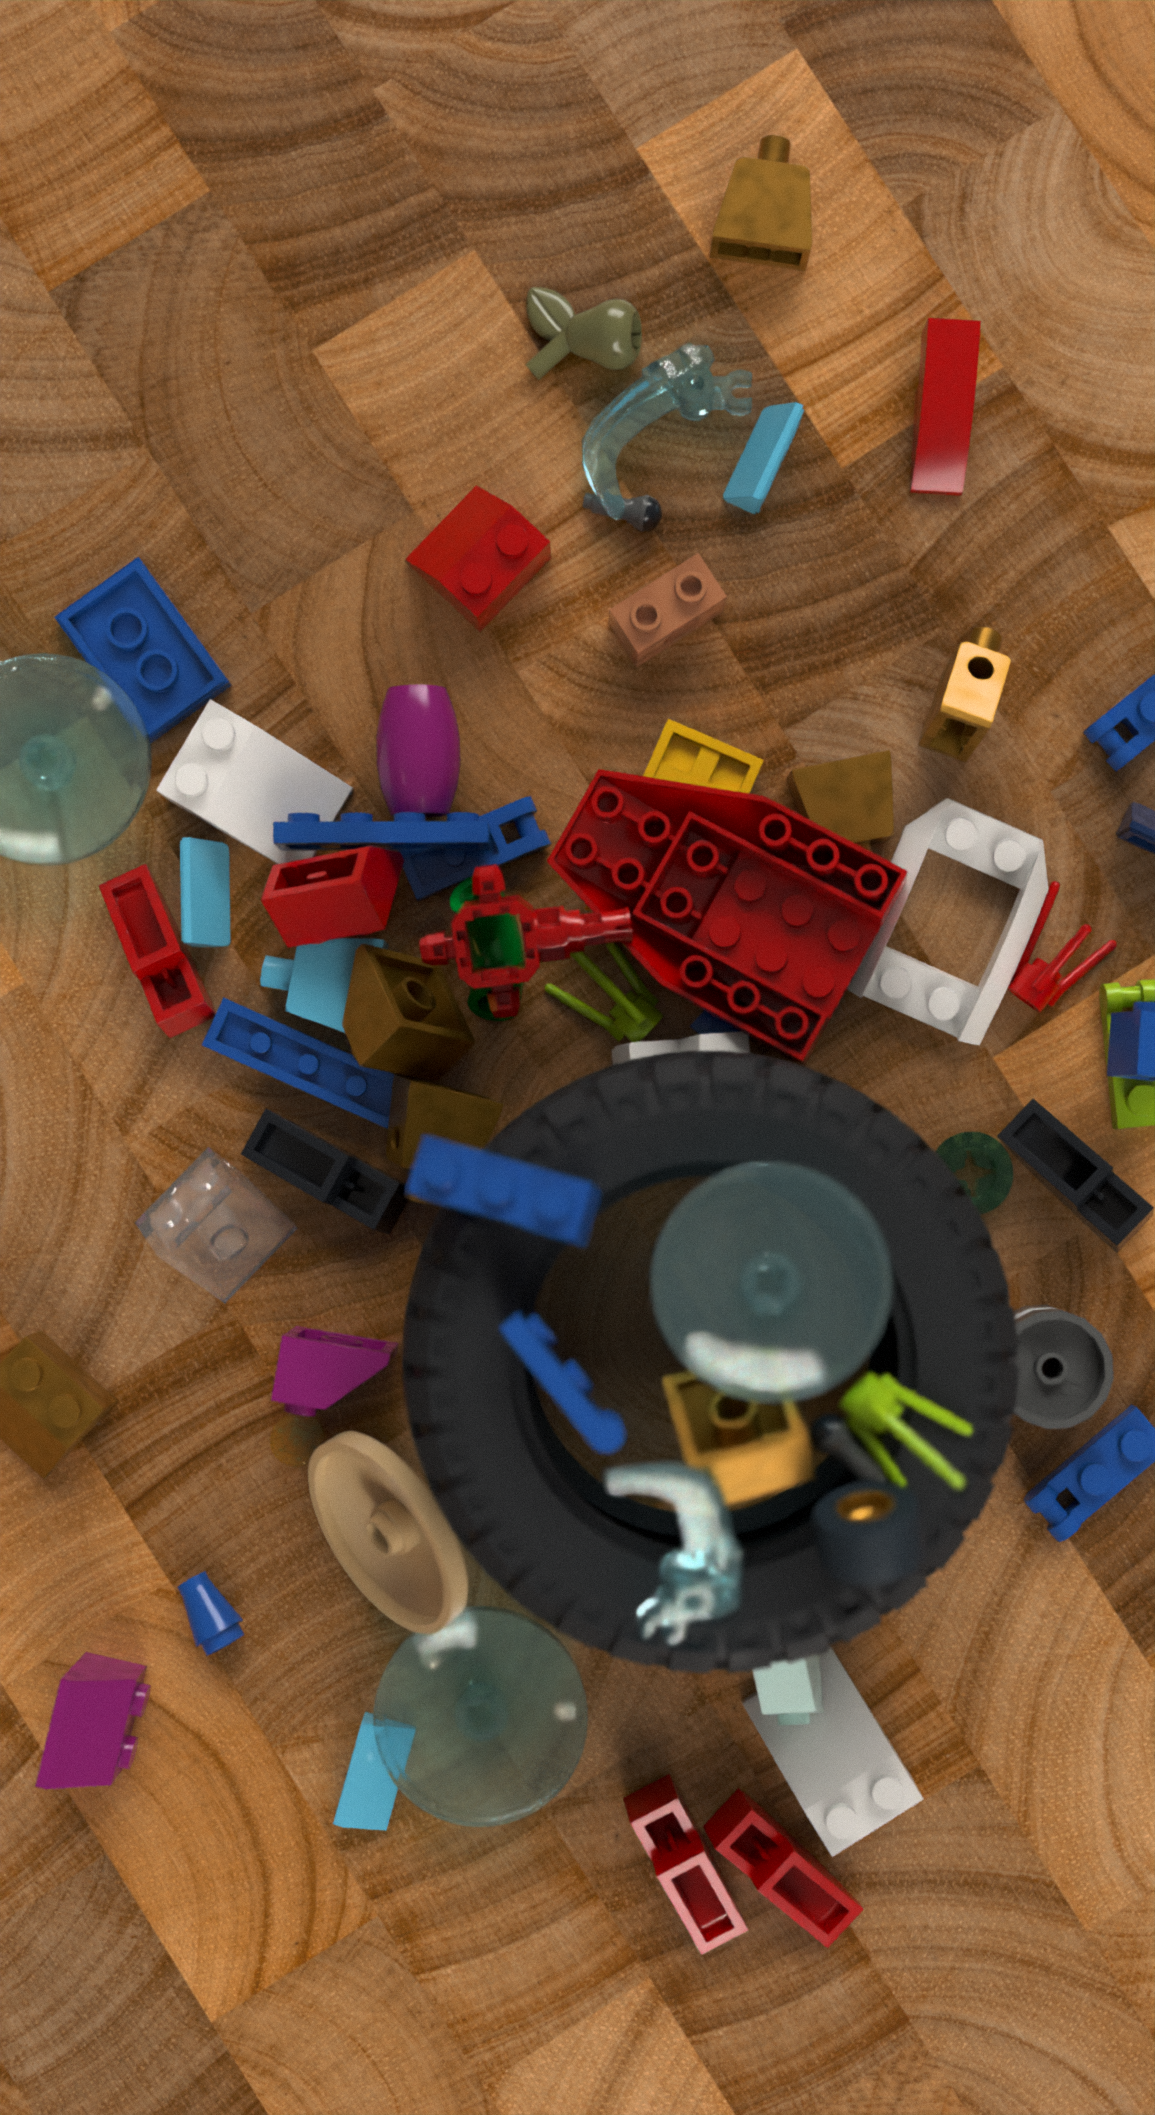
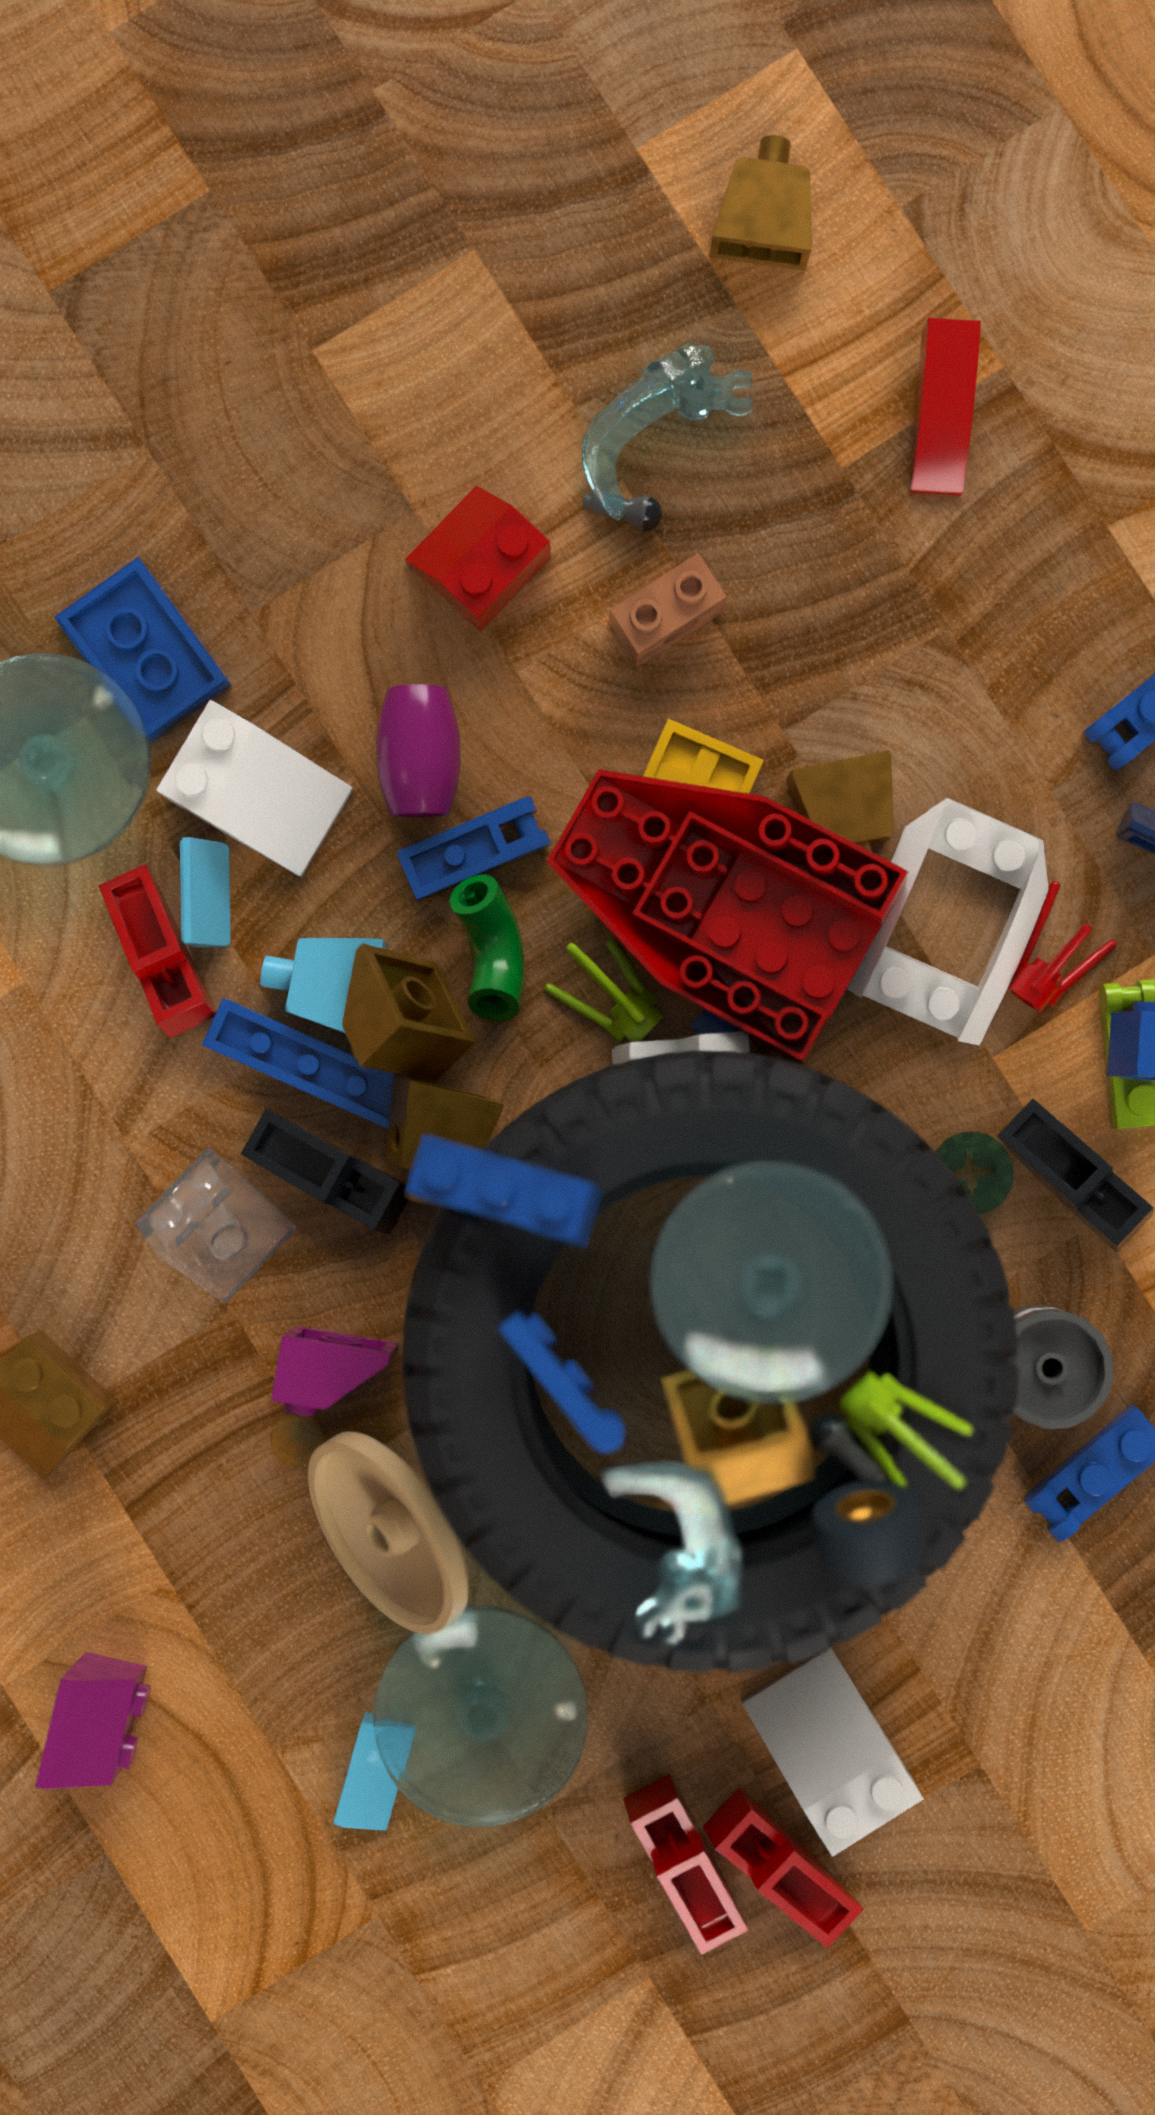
blue cone [177,1571,245,1656] -> none
red slope [261,846,404,948] -> none
blue plate [273,812,490,851] -> none
red piece [419,864,633,1018] -> none
olive piece [525,287,642,380] -> none
medium azure slope [723,402,804,515] -> none
light aqua slope [753,1654,824,1726] -> none
pearl gold torso [918,627,1011,762] -> none

